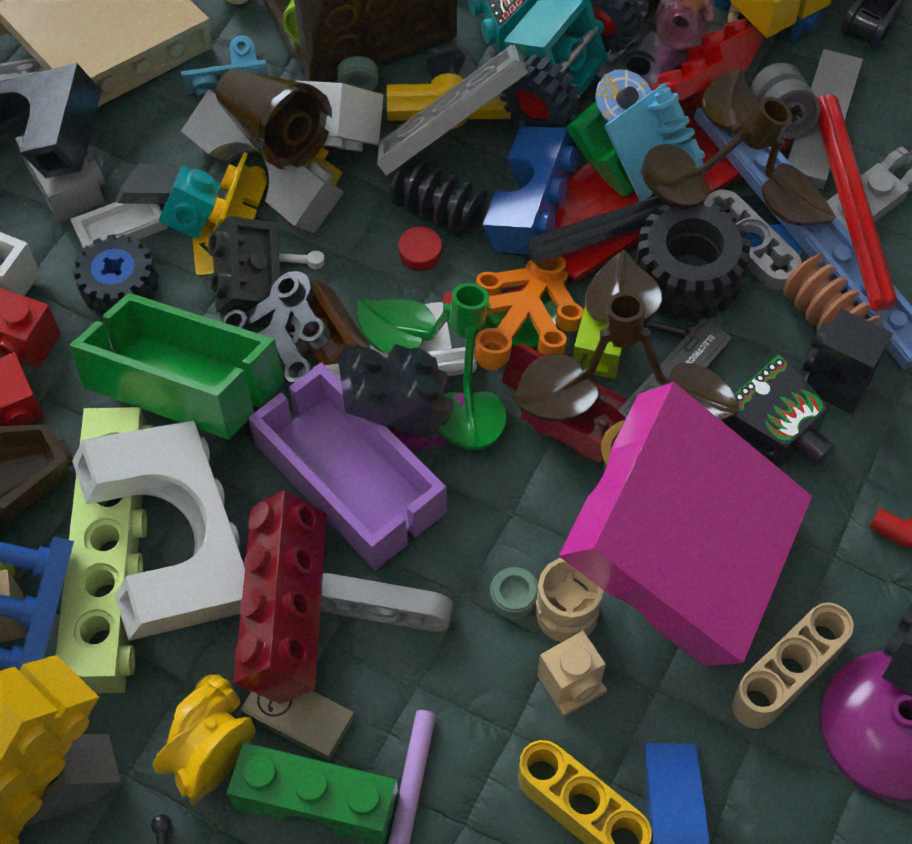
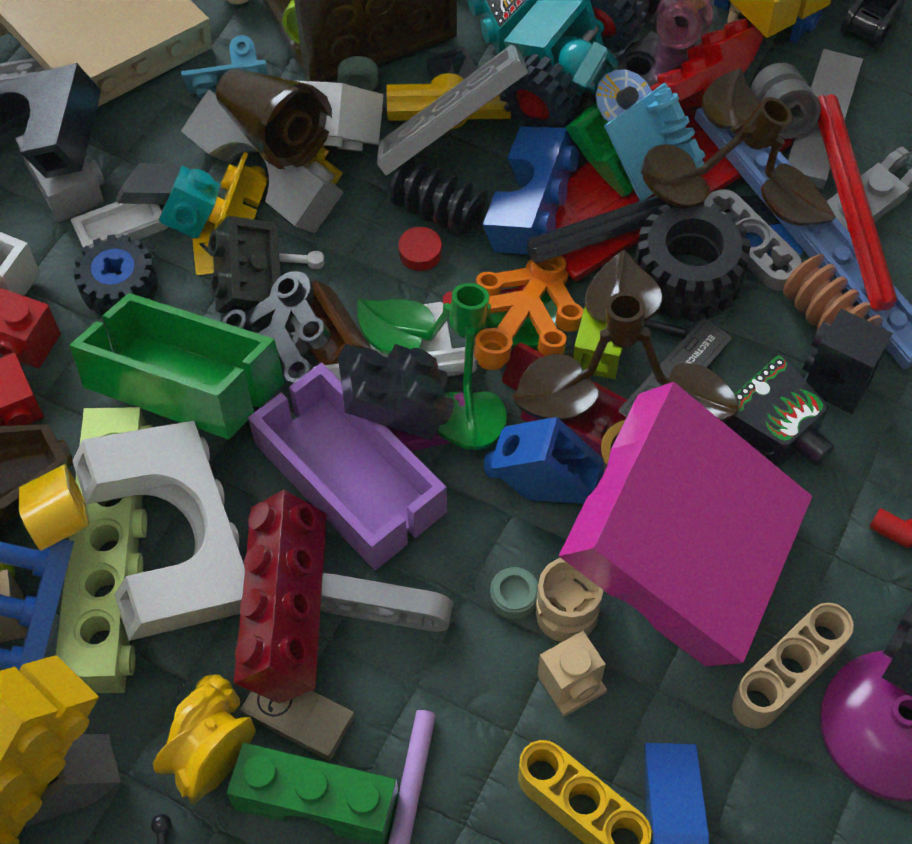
none -> yellow beam [19,464,89,551]
none -> blue torso [484,417,604,504]
none -> teal tile [558,40,619,98]

